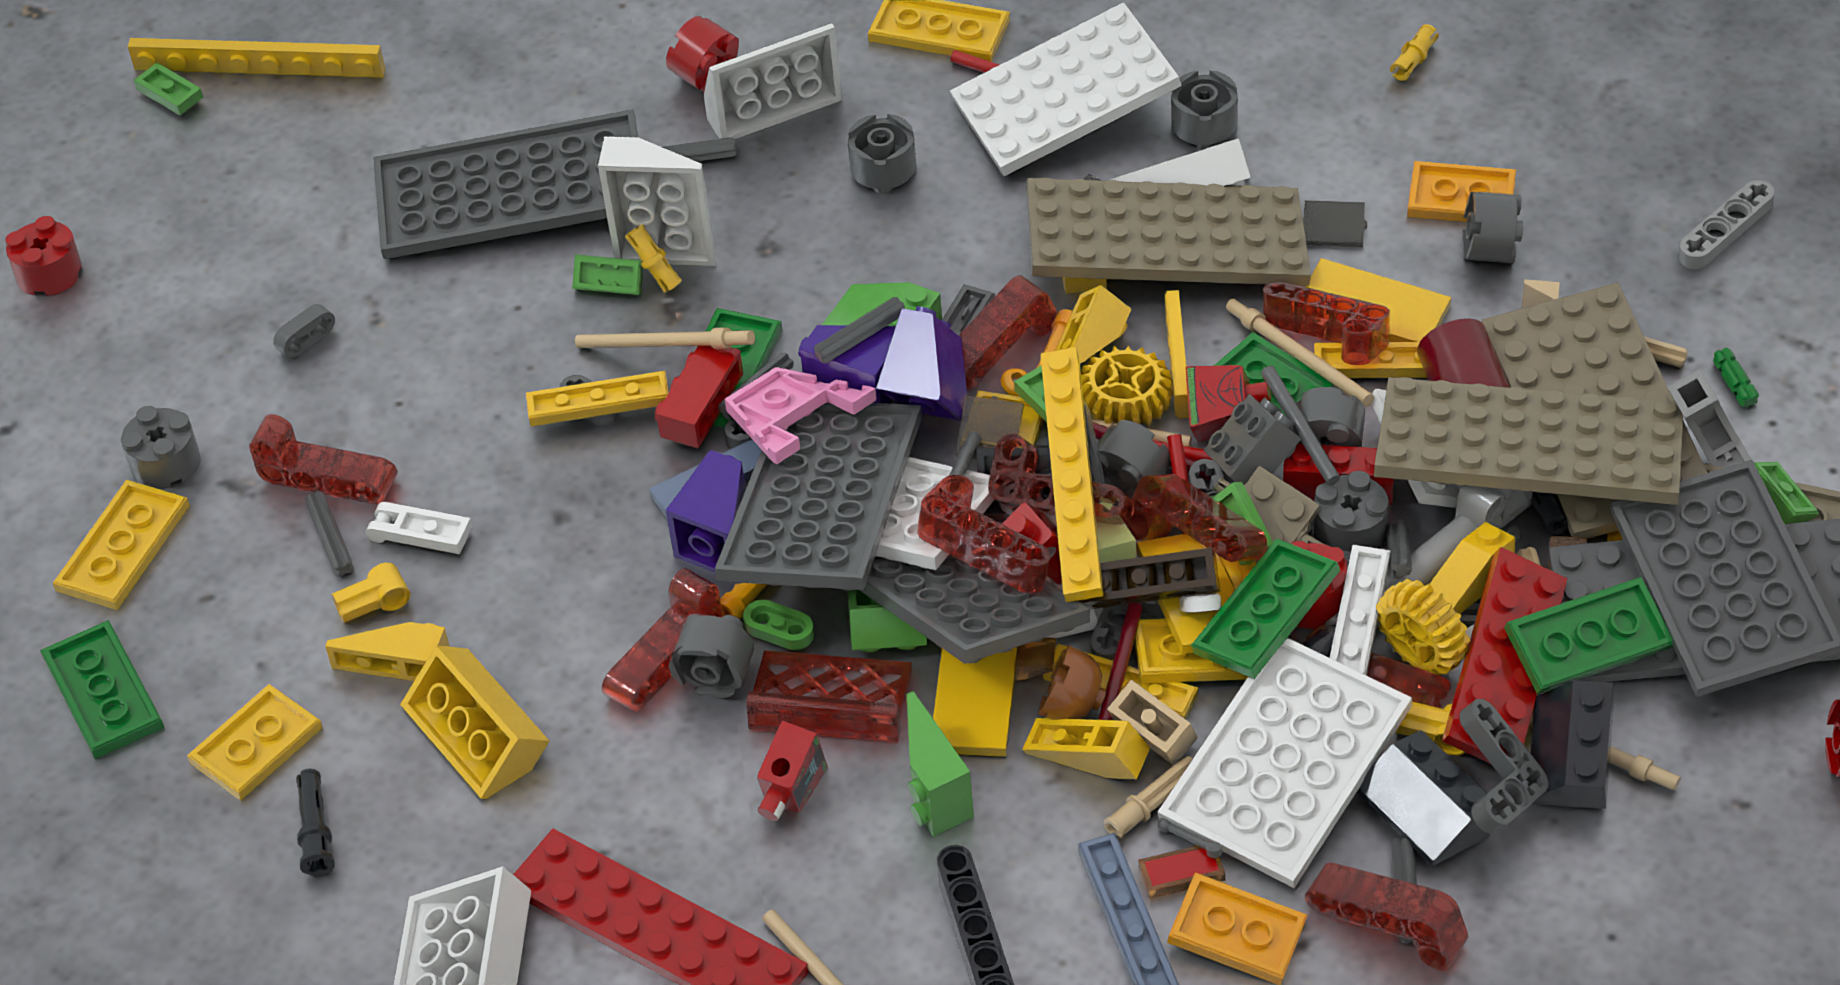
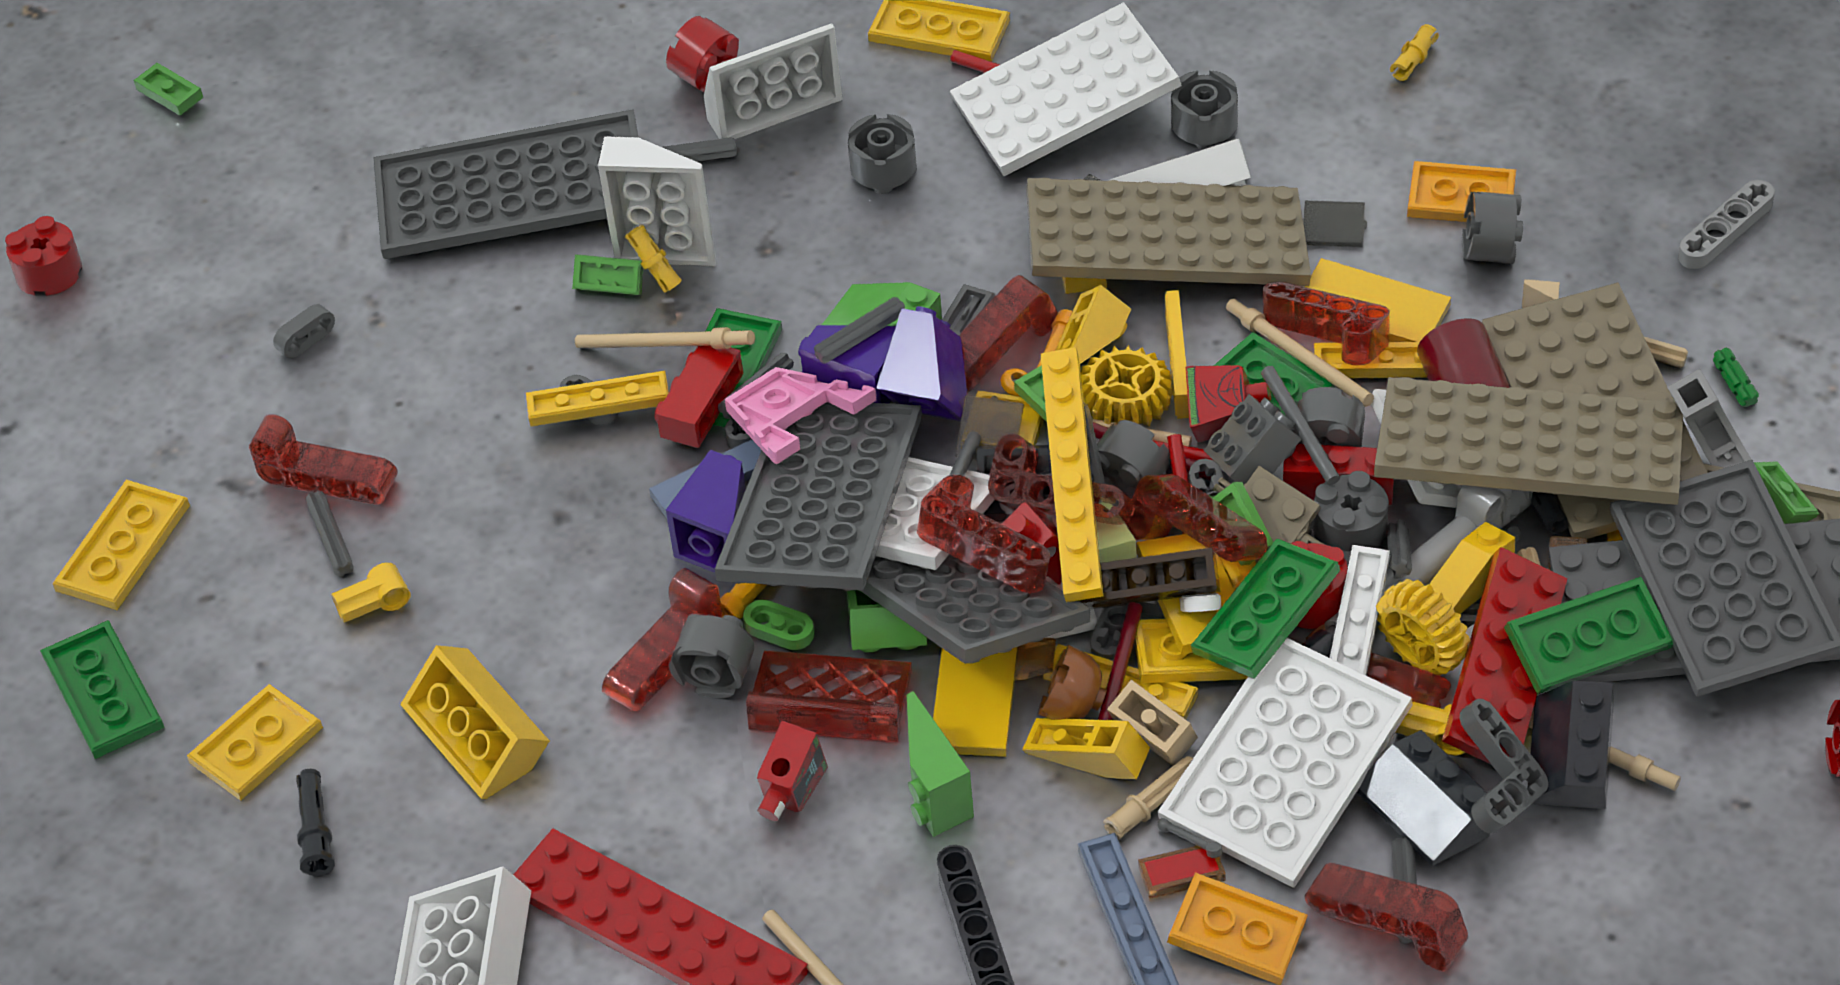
dark grey brick [121,406,201,489] -> none
yellow plate [127,38,386,78] -> none
yellow slope [325,622,450,681] -> none
white plate [365,502,472,554] -> none

